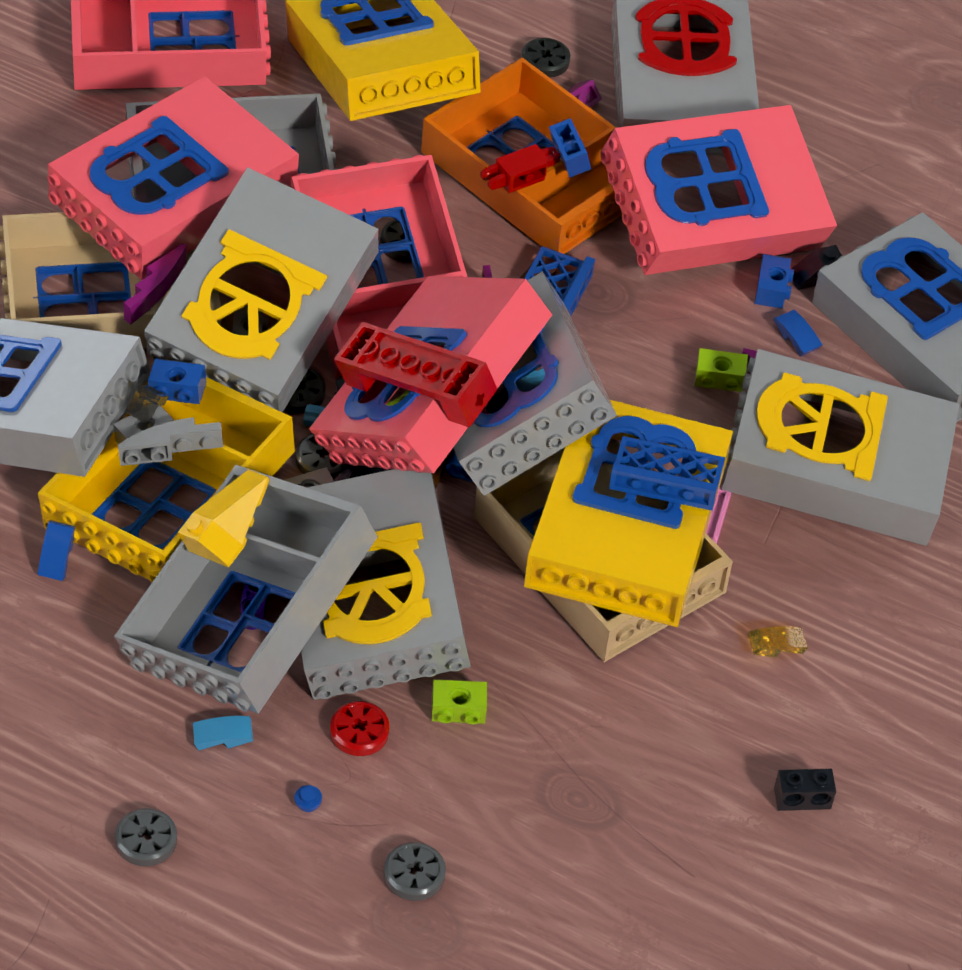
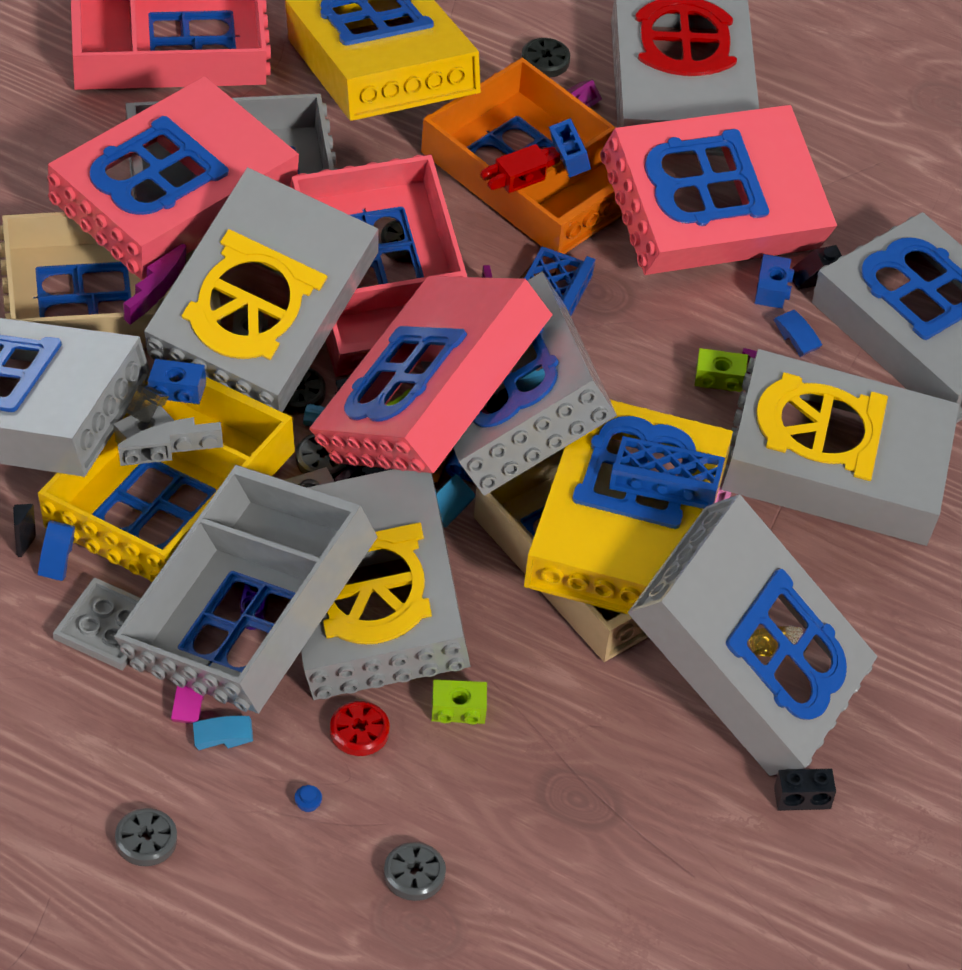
yellow wedge [177,469,270,568] -> none
red plate [334,322,497,428] -> none
none -> black slope [13,504,36,557]
none -> light grey plate [53,577,141,671]
none -> dark pink slope [171,686,204,724]
none -> dark azure slope [437,474,476,528]
none -> light grey panel [628,494,878,776]

